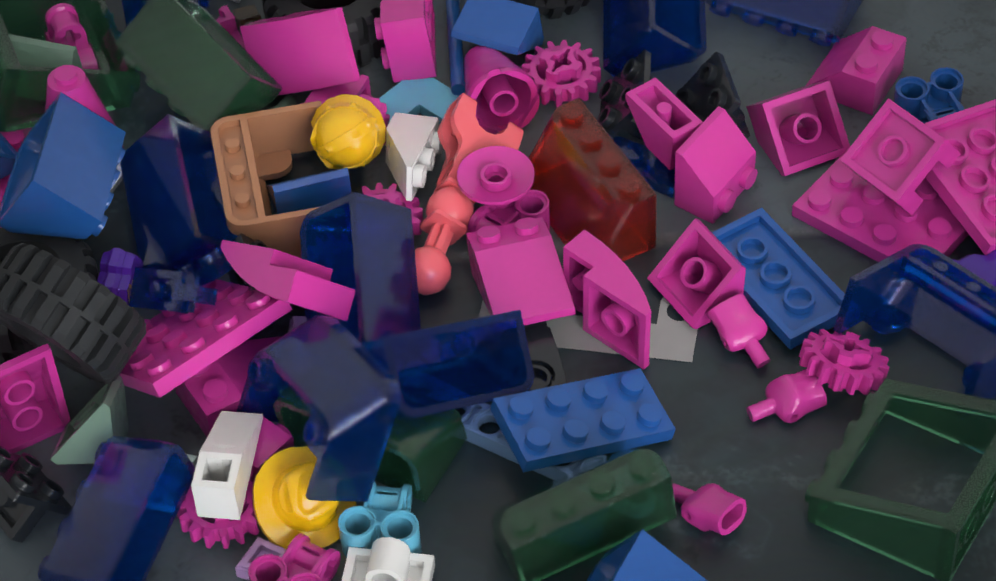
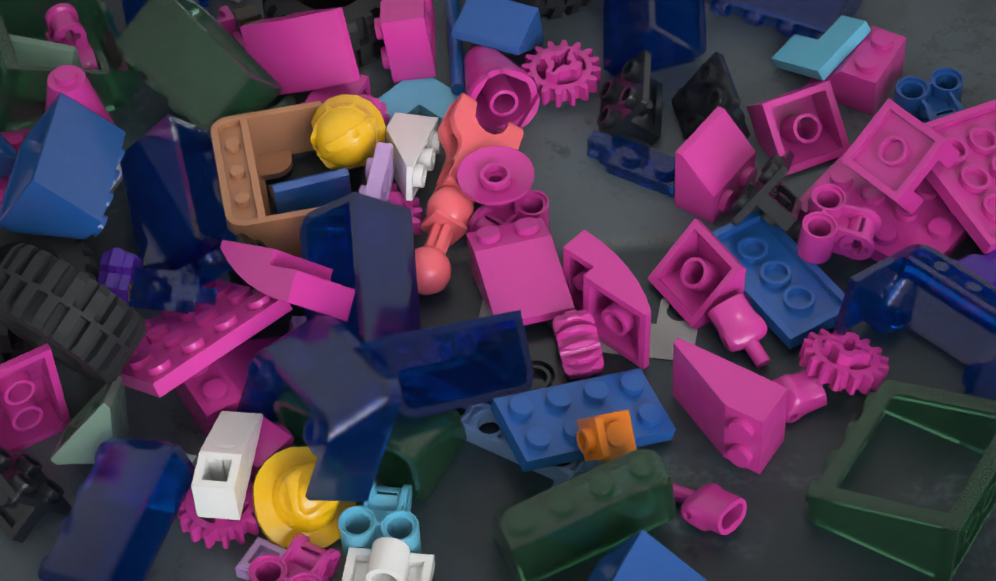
clear red windscreen [528,98,656,261] -> none
dark pink slope [625,77,703,170] -> none
none -> lavender plate [358,142,395,226]
none -> dark pink gear [552,309,604,380]
none -> orange bracket [576,409,637,461]
none -> dark pink slope [673,338,788,474]
none -> black bracket [730,150,802,231]
none -> medium azure tile [771,15,871,81]
none -> dark pink piece [797,183,882,264]

